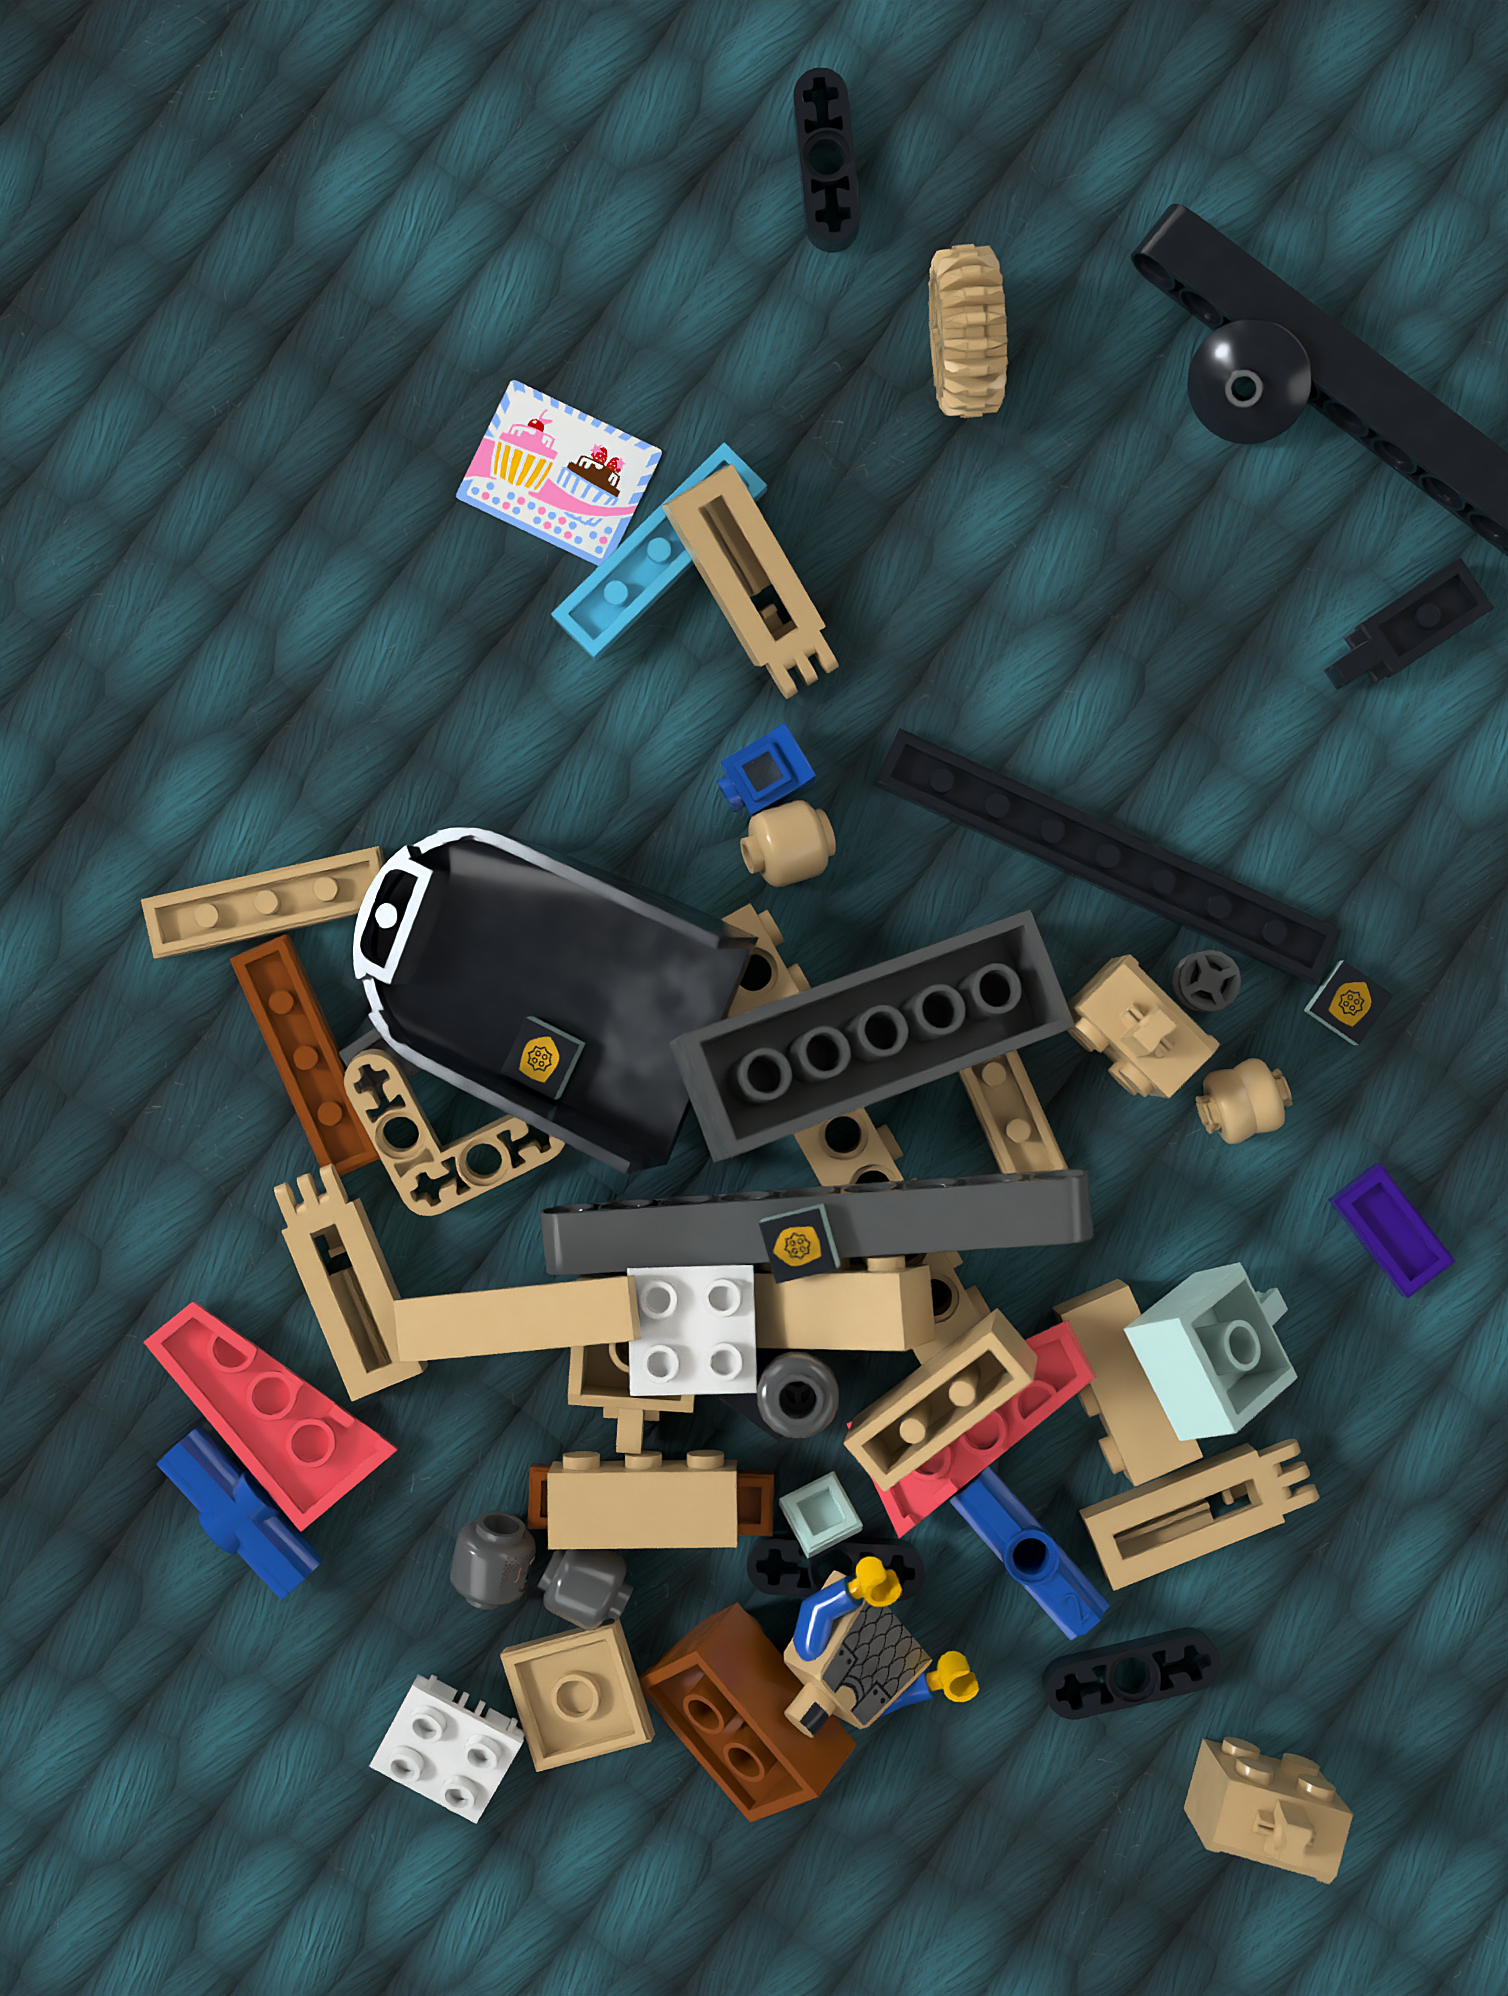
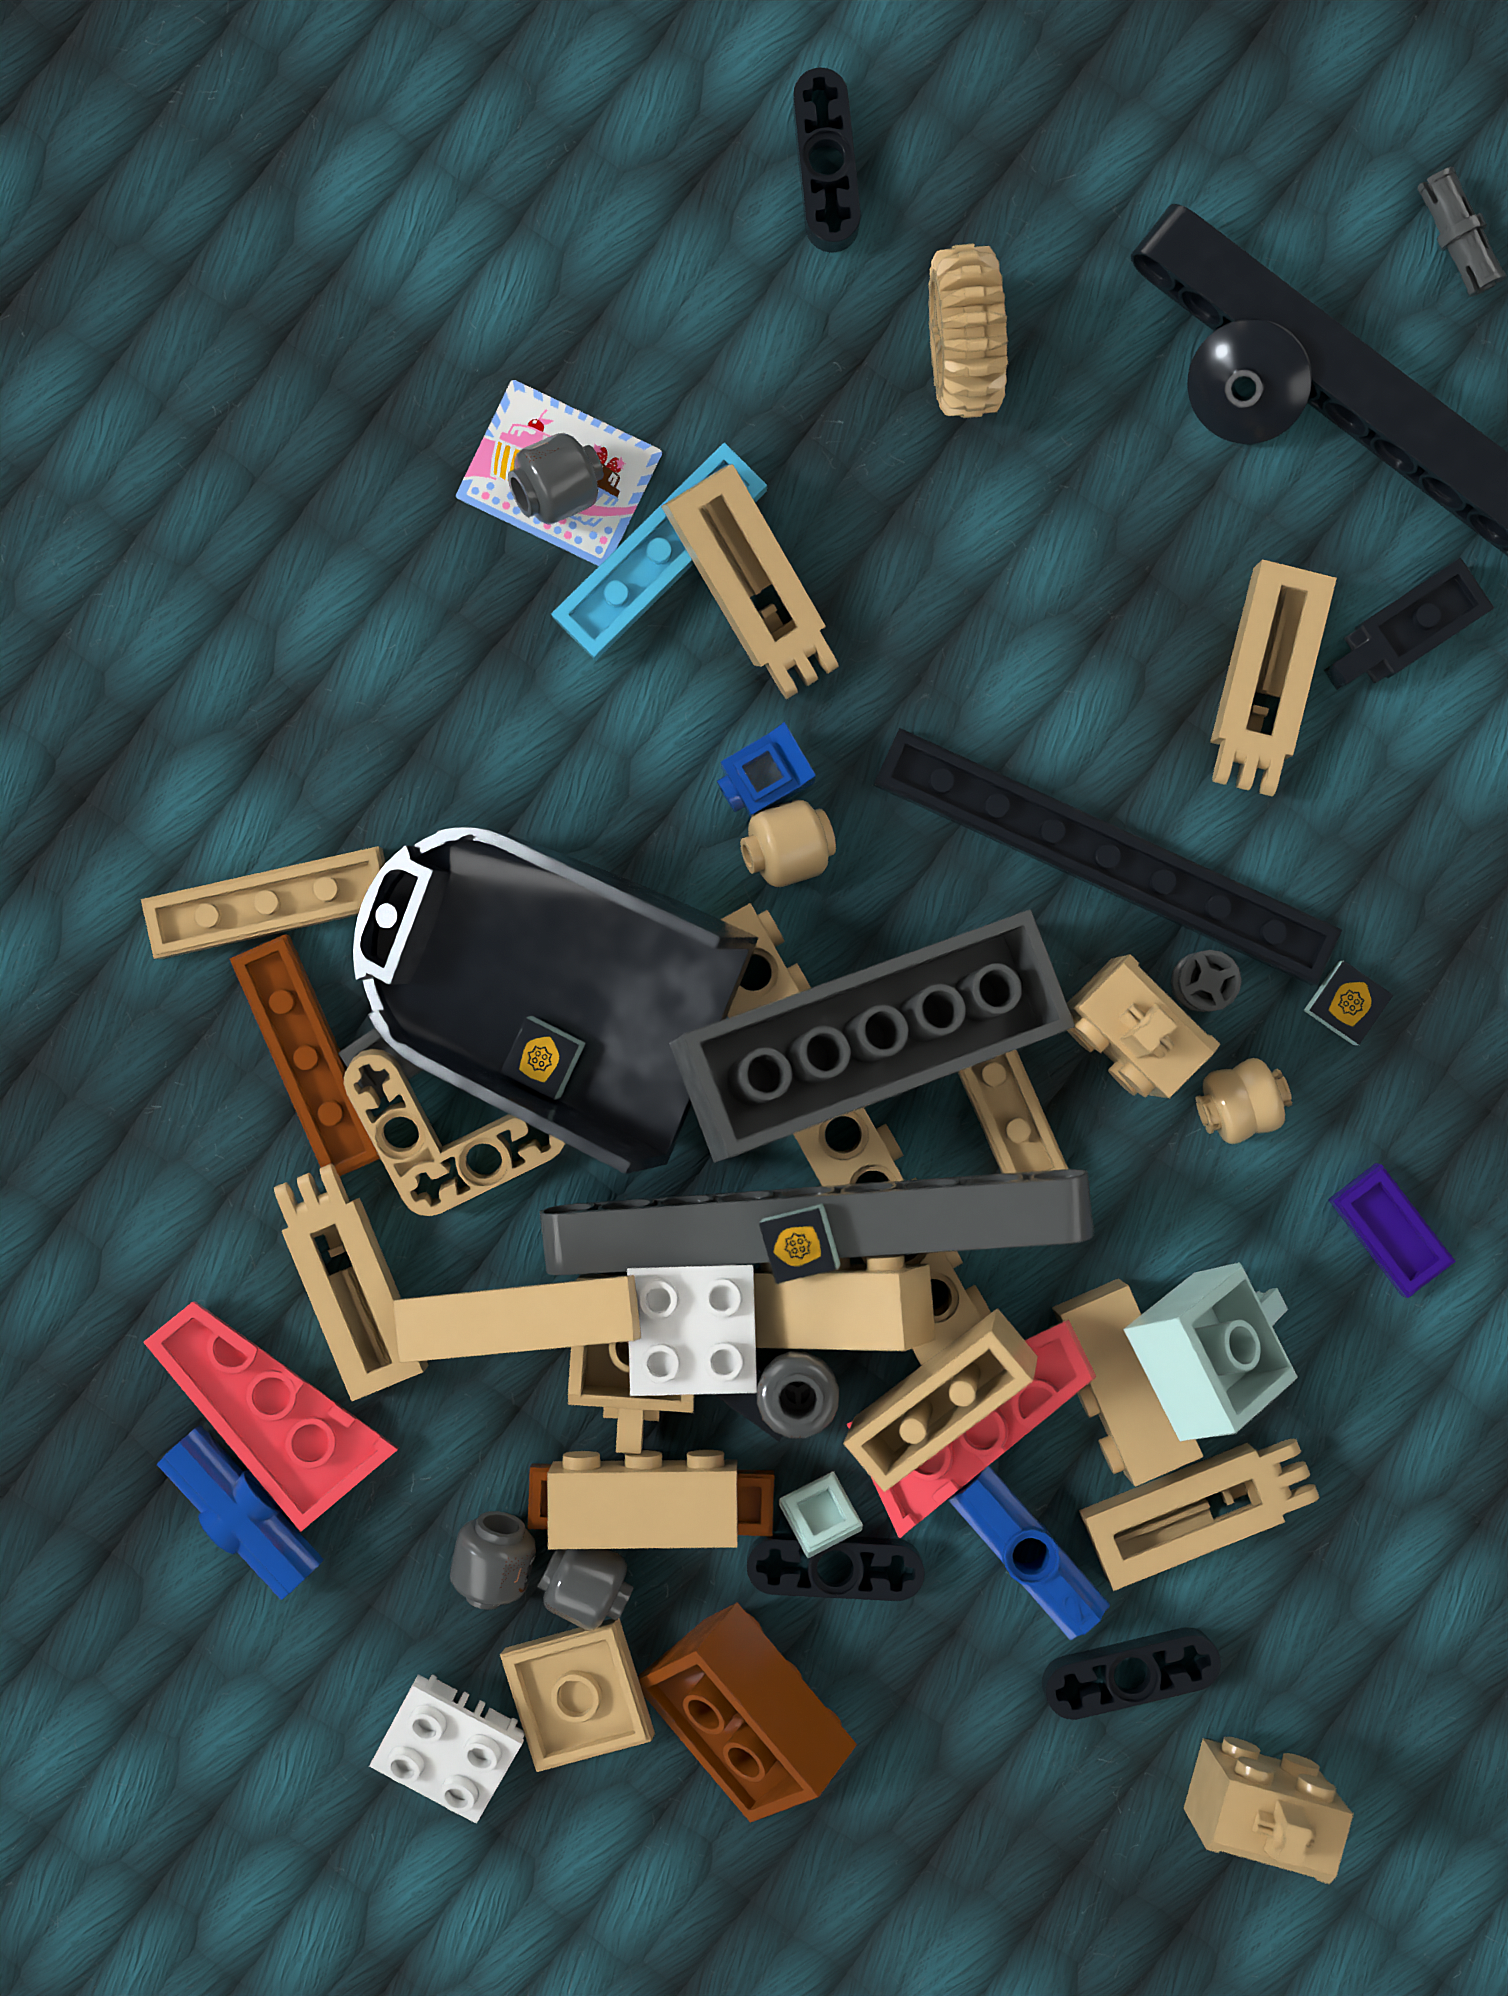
torso [784,1556,979,1738] -> none
none -> dark grey head [508,433,604,525]
none -> tan hinge [1210,560,1337,797]
none -> dark grey pin [1417,167,1507,297]

